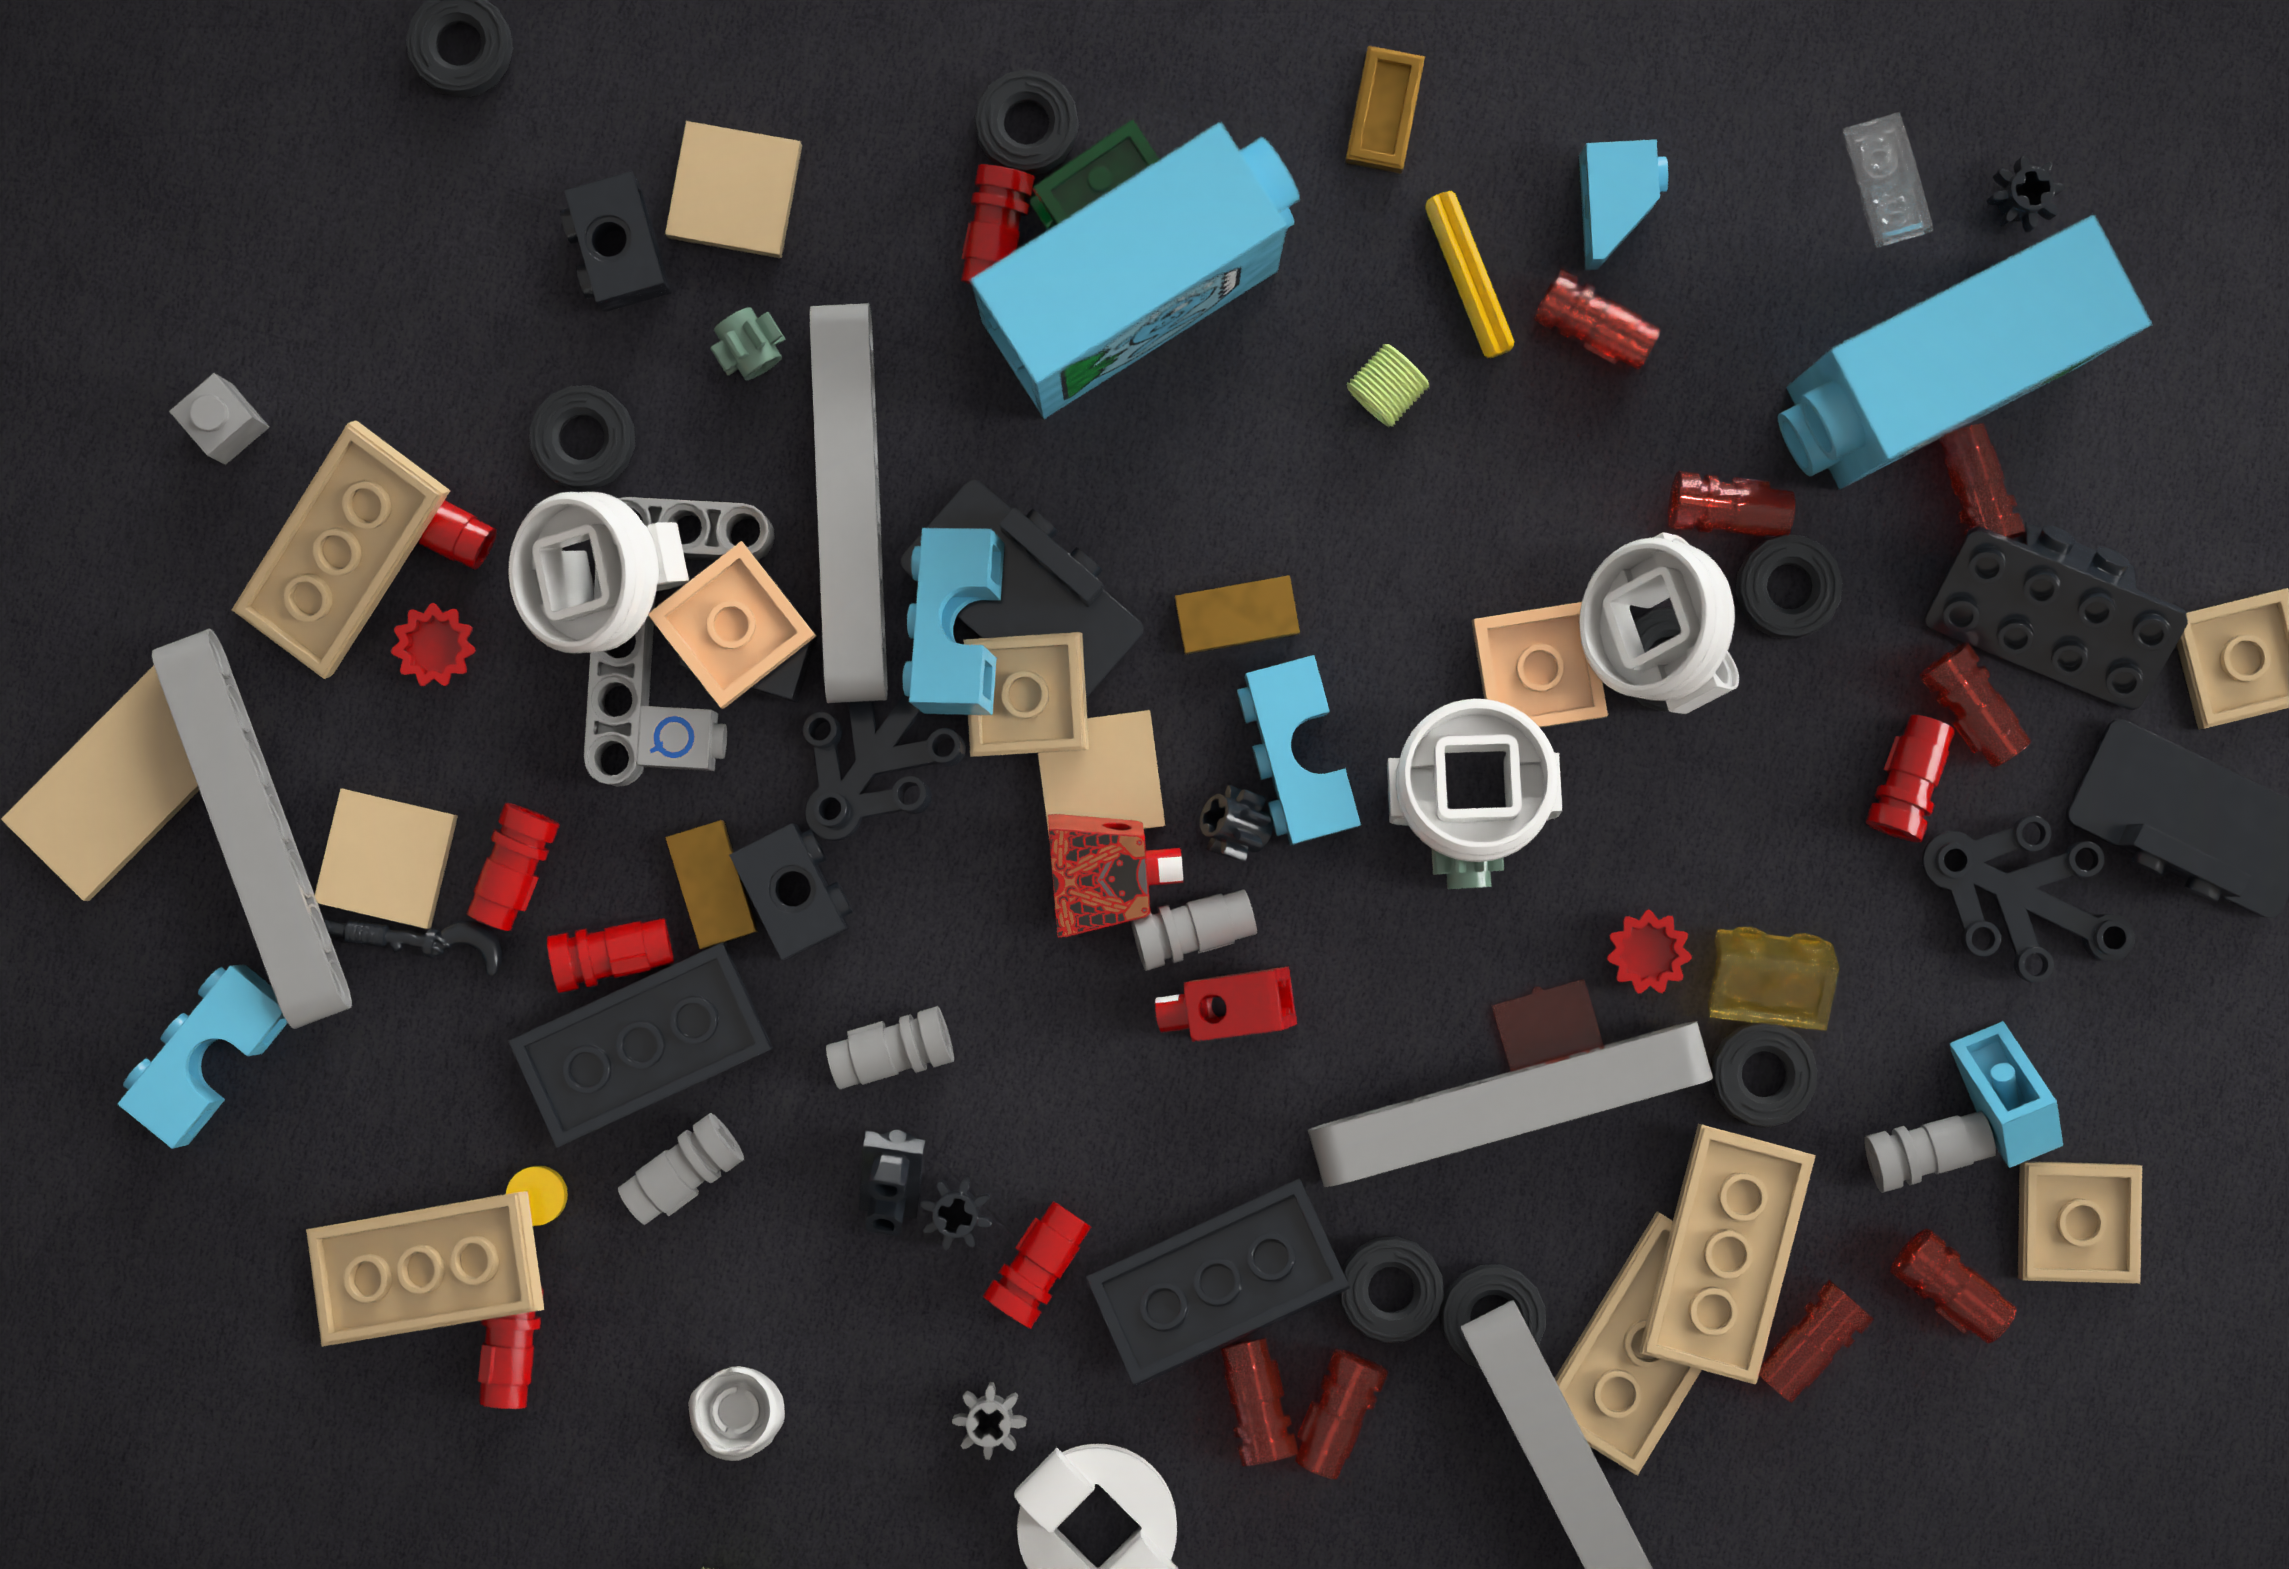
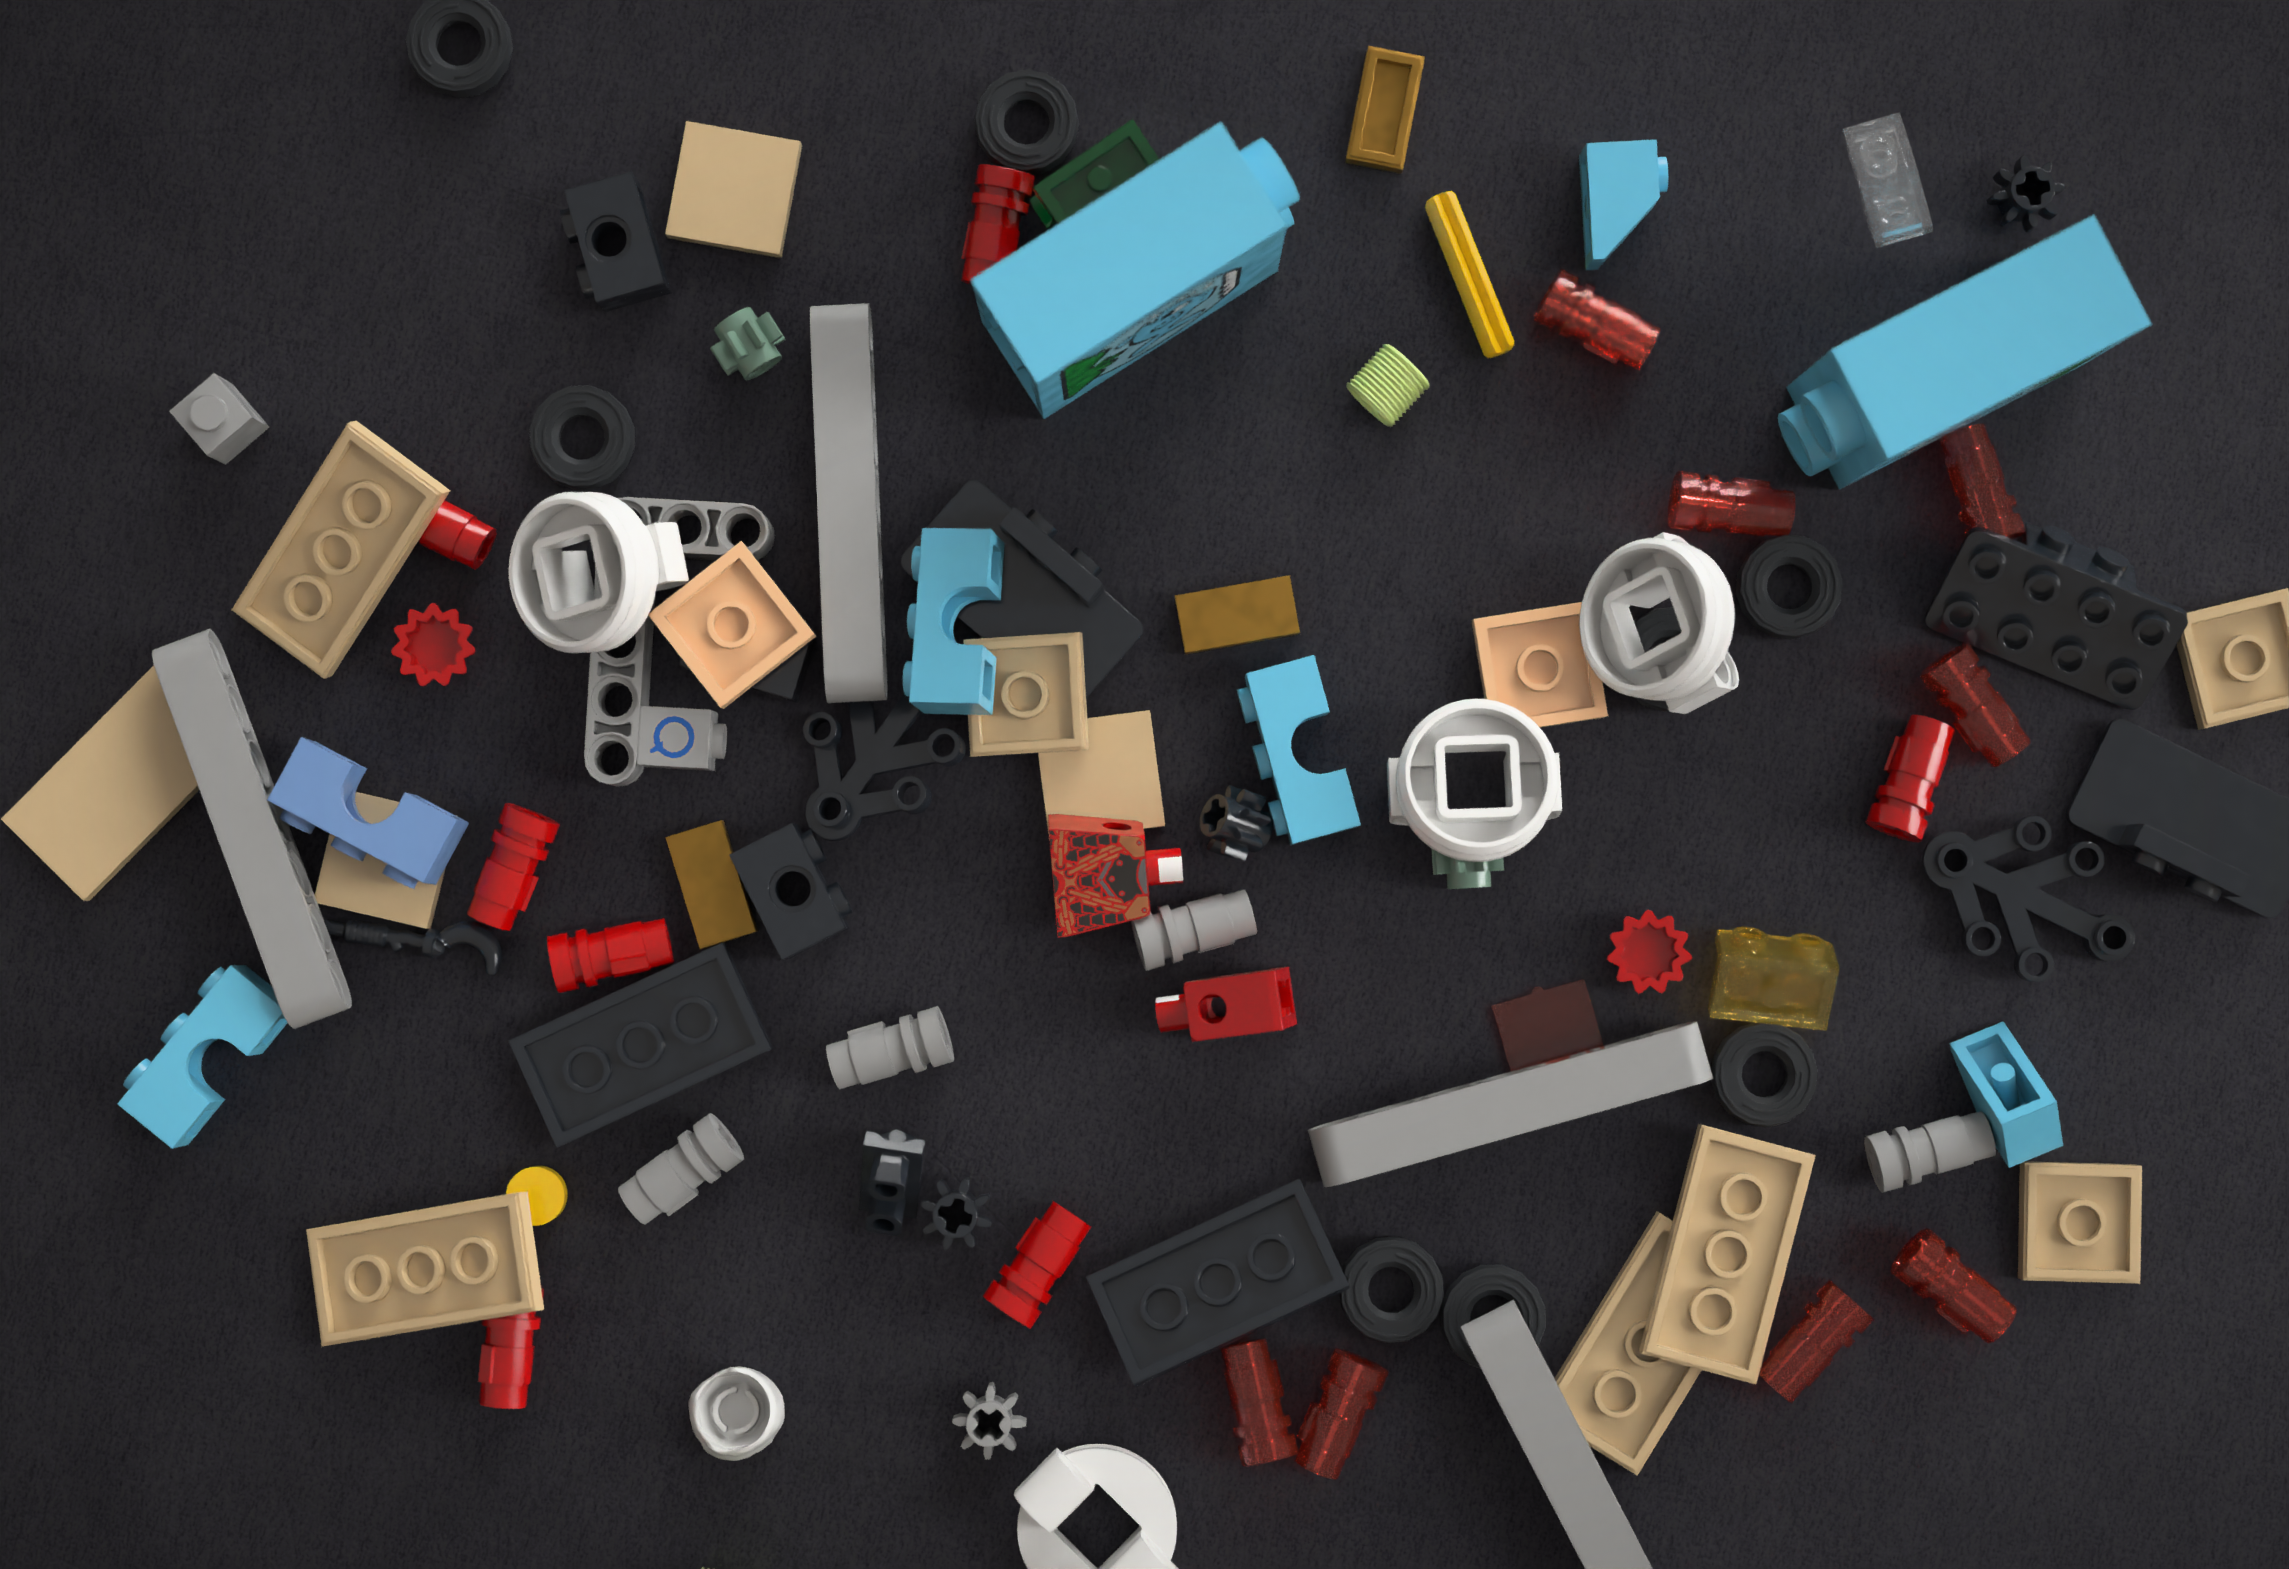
none -> medium blue arch [267,737,469,889]

